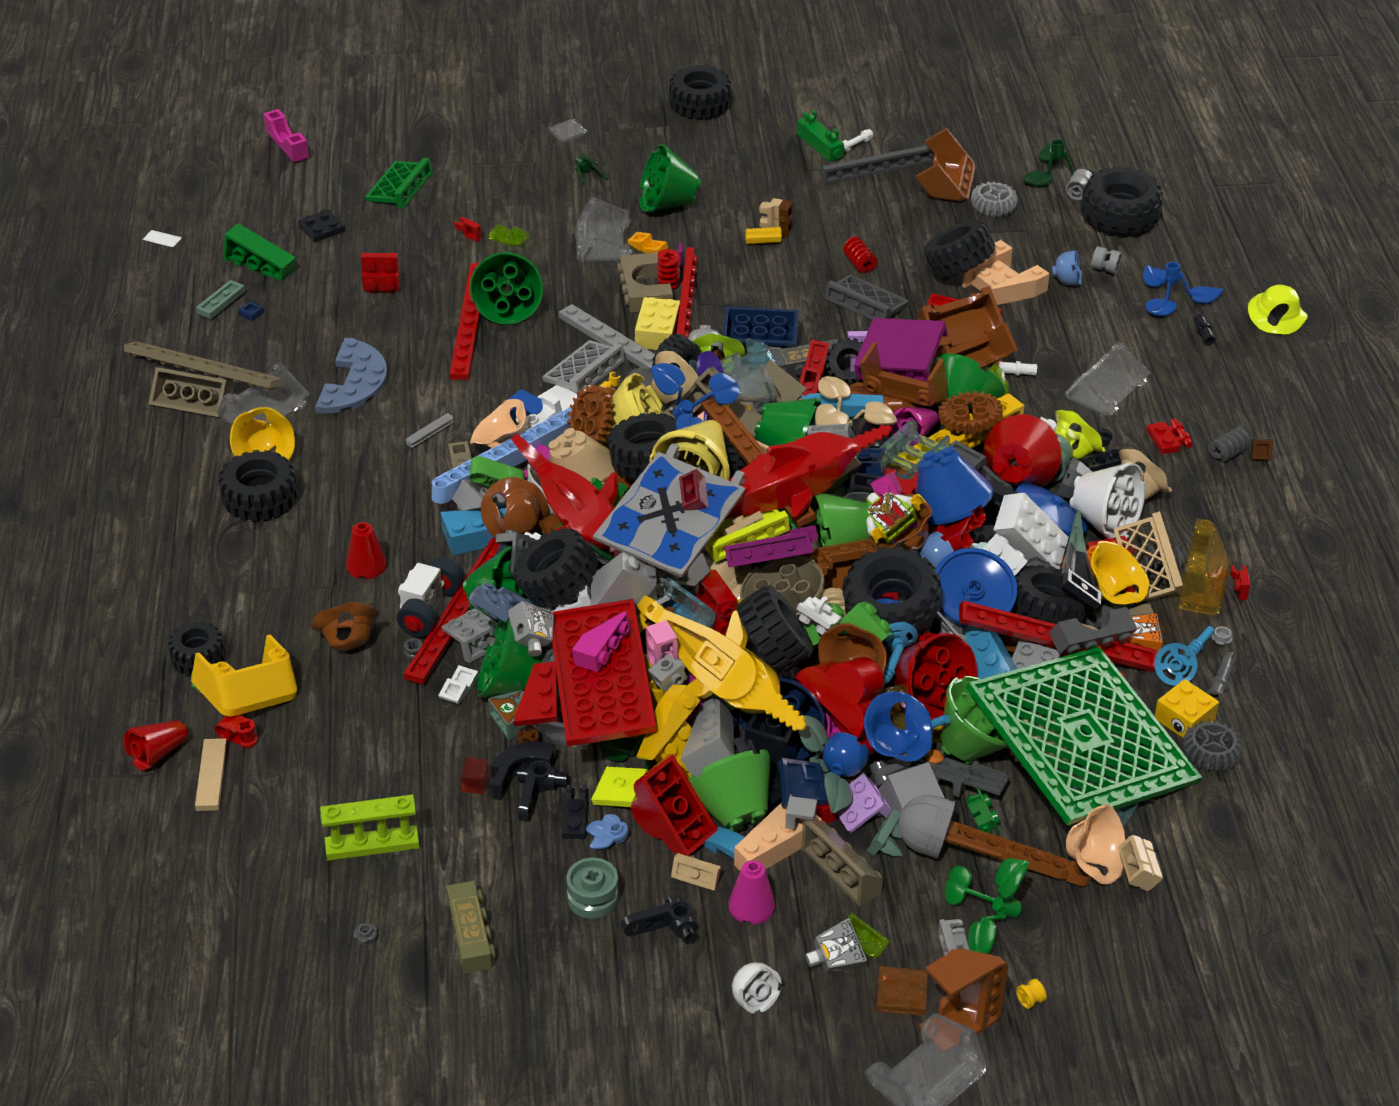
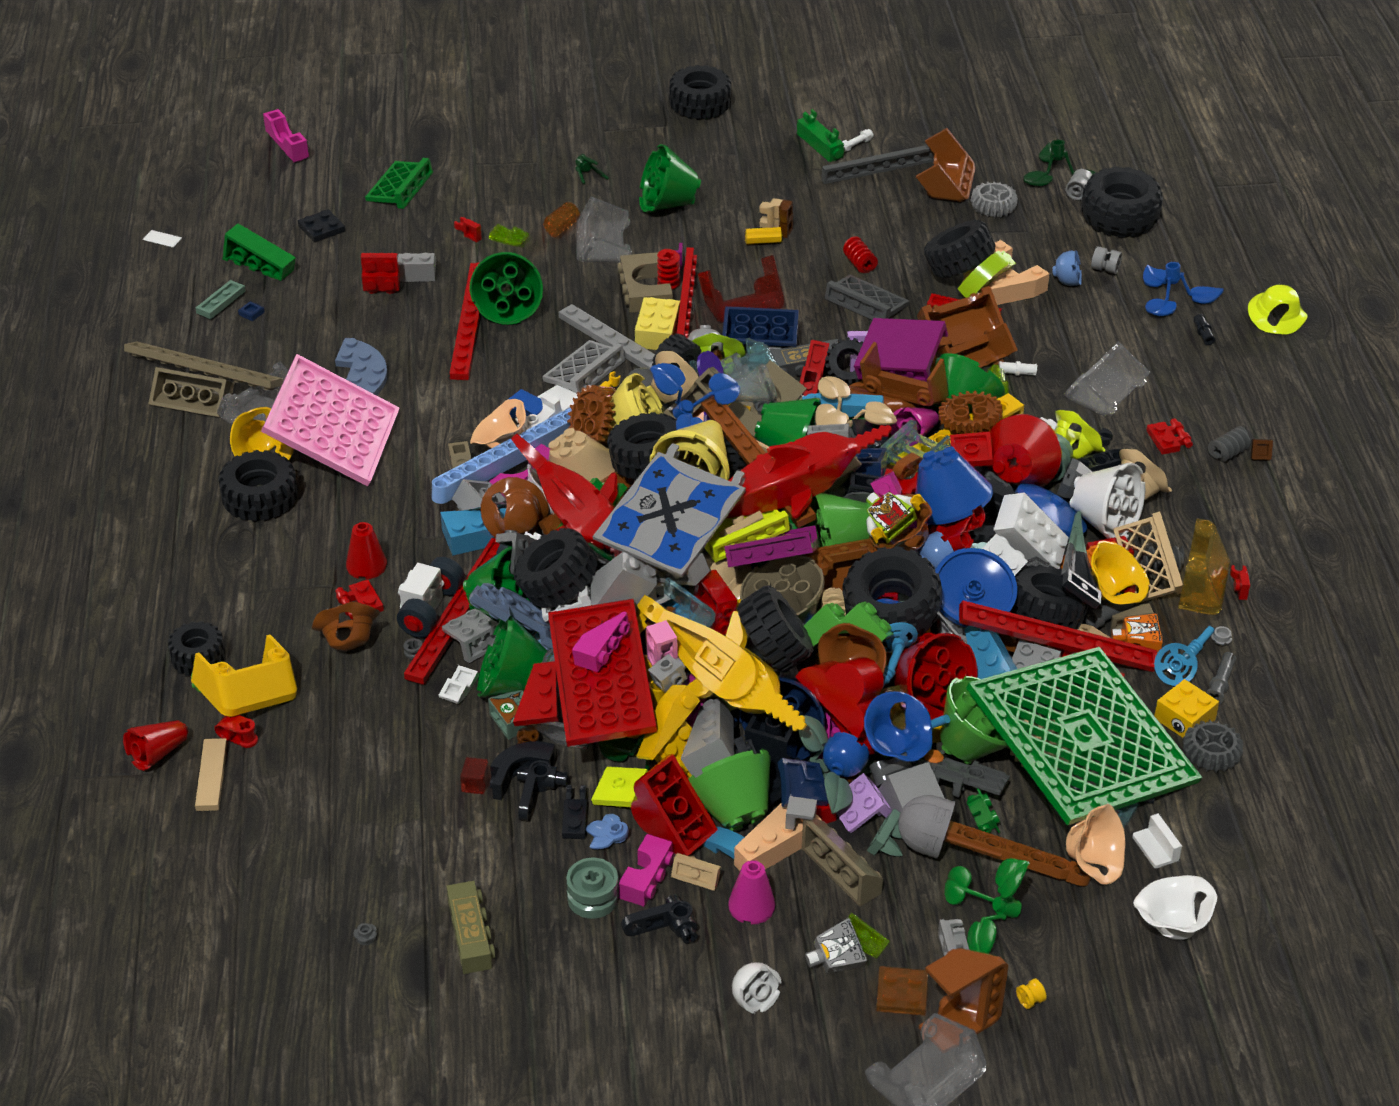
lime fence [320,795,419,861] -> none
light grey axle [406,413,453,448] -> none
bright green beam [469,456,525,487] -> none
light grey torso [508,601,554,656] -> none
clear piece [548,119,587,143] -> none
light orange slope [627,232,668,253] -> none
dark red slope [679,468,709,511] -> none
white hips [797,596,842,635] -> none
dark grey arch [1049,607,1137,655] -> none
tan brick [1118,835,1163,891] -> none
none -> bright pink plate [261,354,399,486]
none -> red plate [335,580,384,619]
none -> light grey slope [398,253,436,282]
none -> clear orange piece [544,202,580,237]
none -> dark pink arch [618,834,675,907]
none -> clear red windscreen [698,255,784,323]
none -> dark orange beam [892,452,922,480]
none -> red plate [950,432,993,467]
none -> lime arch [958,250,1016,298]
none -> white panel [1132,814,1182,868]
none -> white piece [1134,875,1217,940]

